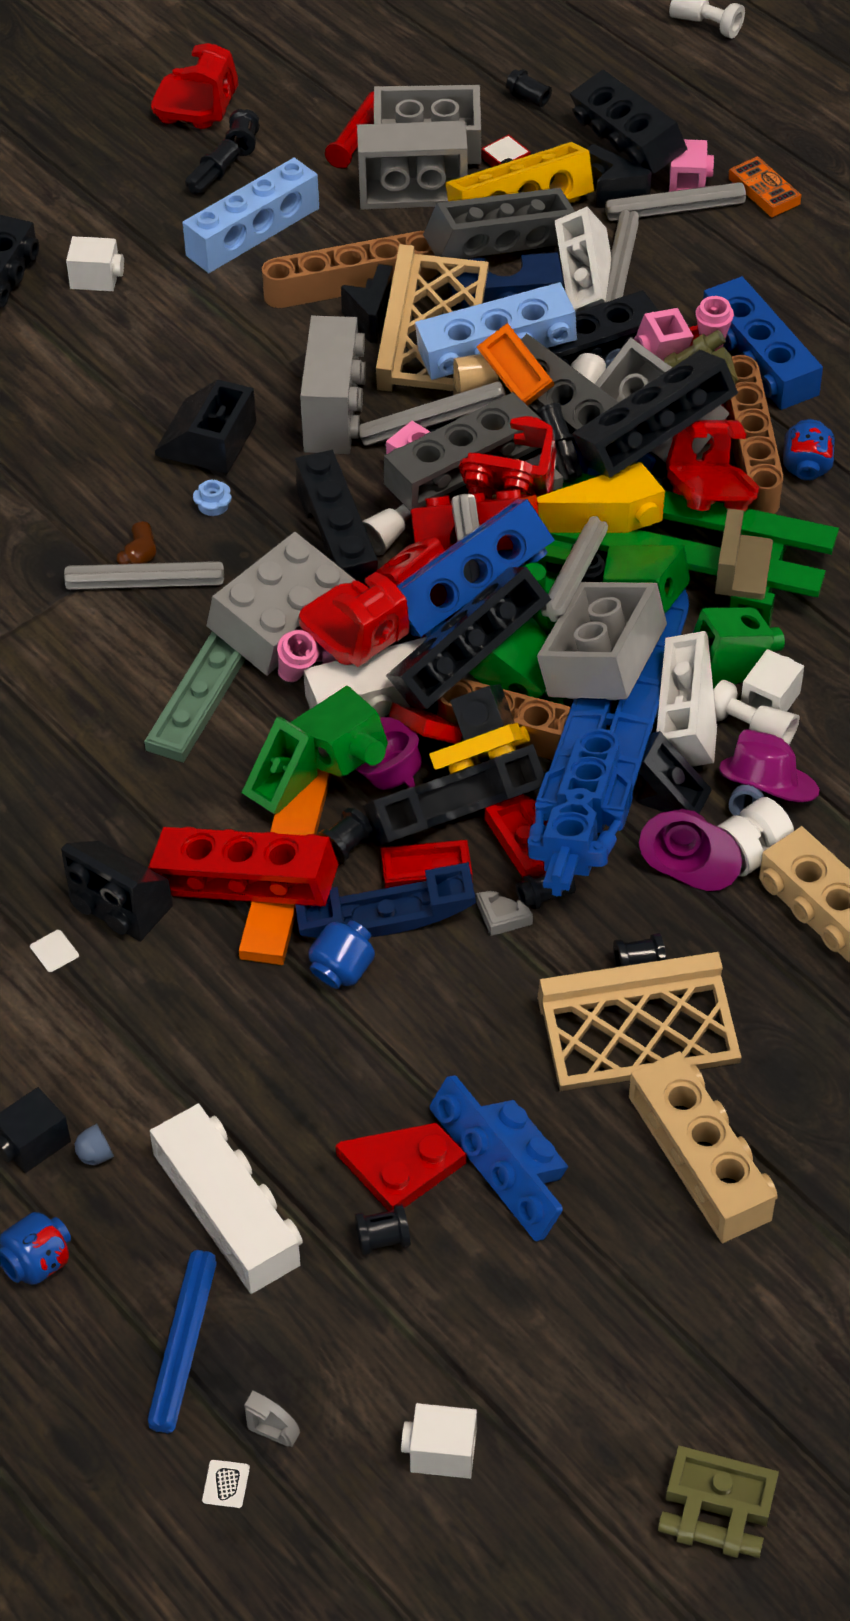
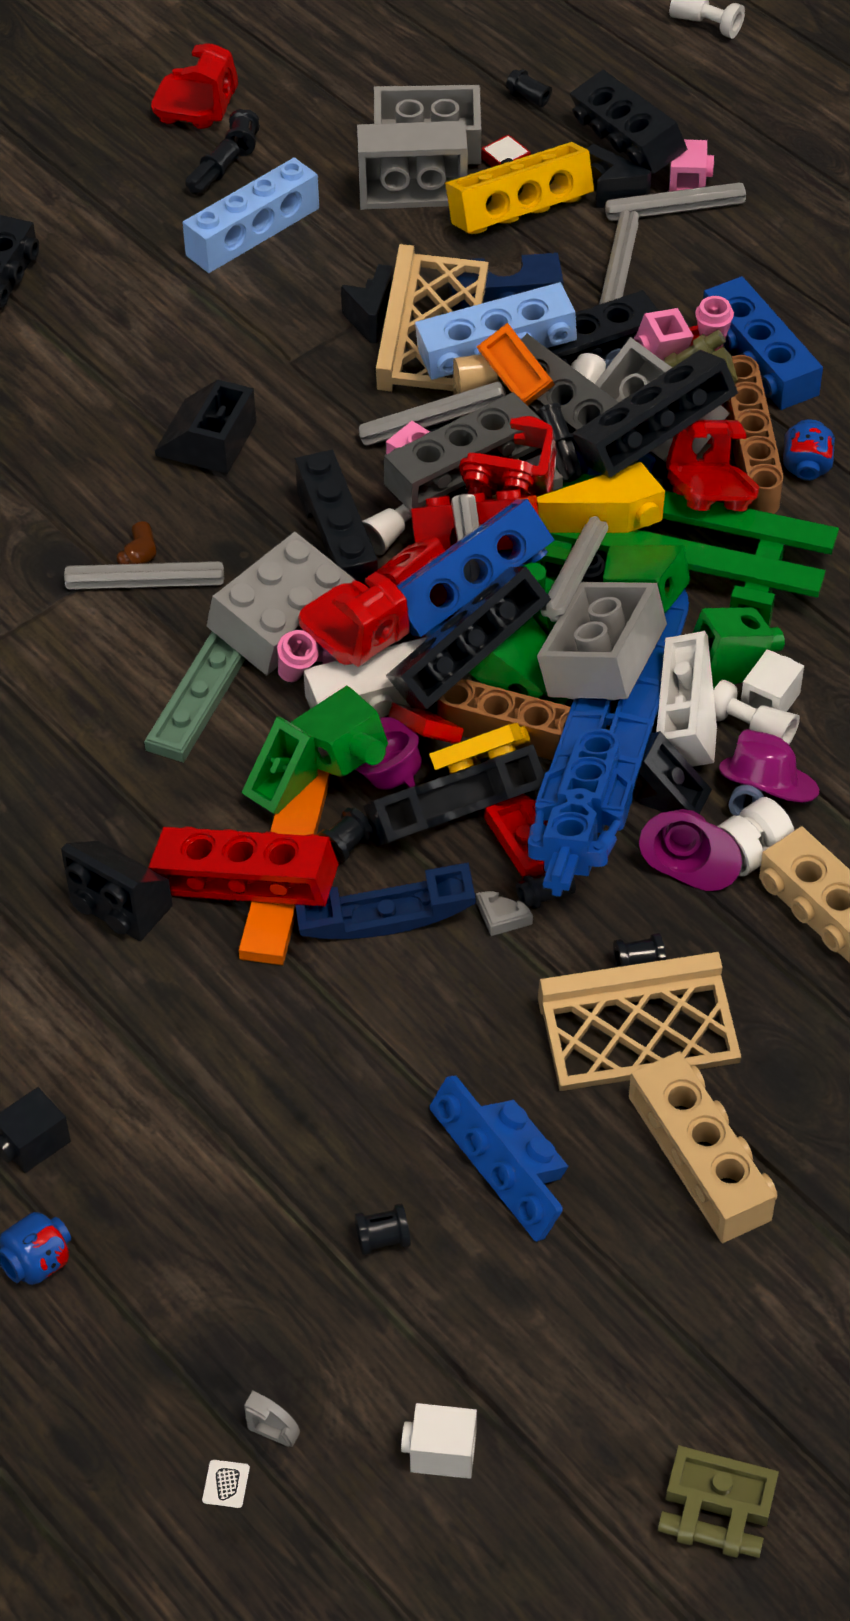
white sticker [30,930,79,972] -> none
white brick [66,236,124,291] -> none
sand blue hinge [74,1123,114,1166] -> none
blue axle [148,1250,216,1433] -> none
white brick [150,1103,303,1294] -> none
light blue plate [193,480,232,516] -> none
medium nougat beam [262,231,438,308] -> none
light grey brick [300,315,366,454] -> none
blue head [308,920,375,989] -> none
red axle [325,91,374,168] -> none
red wing [336,1123,466,1211] -> none
red tile [381,840,473,888] -> none
dark grey brick [423,188,575,259] -> none
black brick [450,684,515,741] -> none
white slope [555,207,611,312] -> none
dark tan panel [715,508,773,600] -> none
tile [728,156,801,217] -> none

